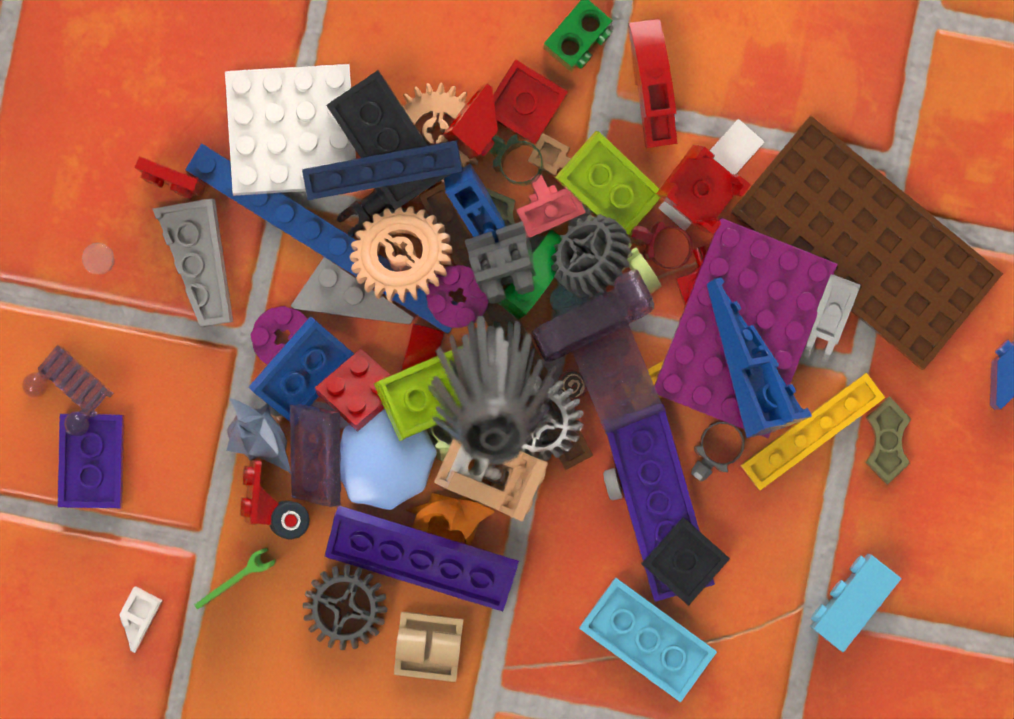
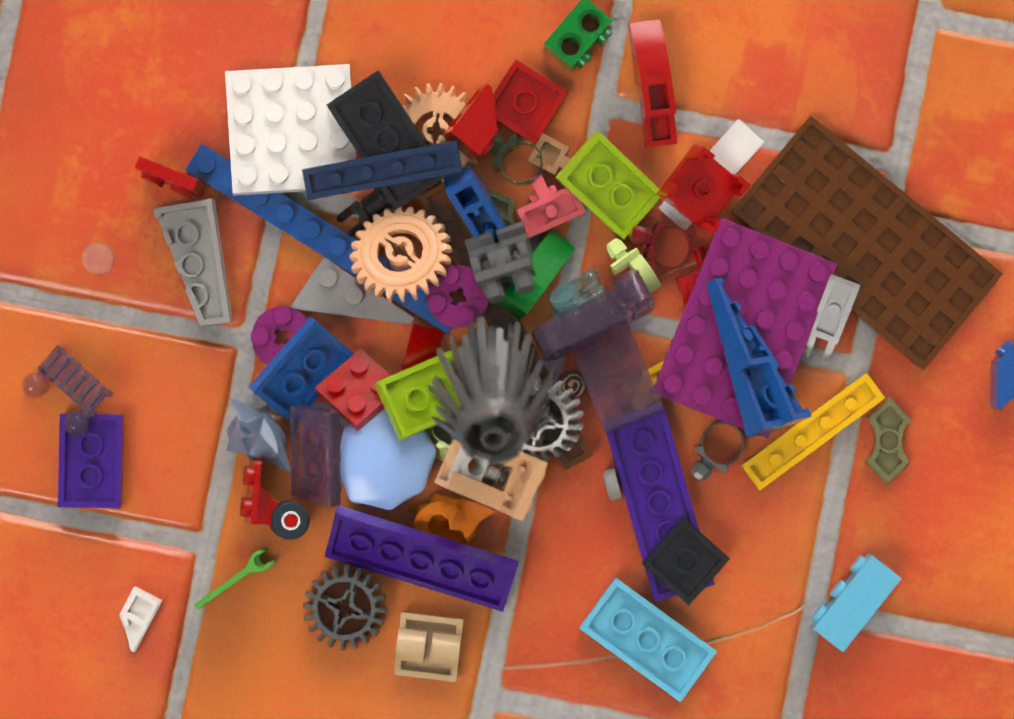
dark grey gear [551,214,633,297] -> none

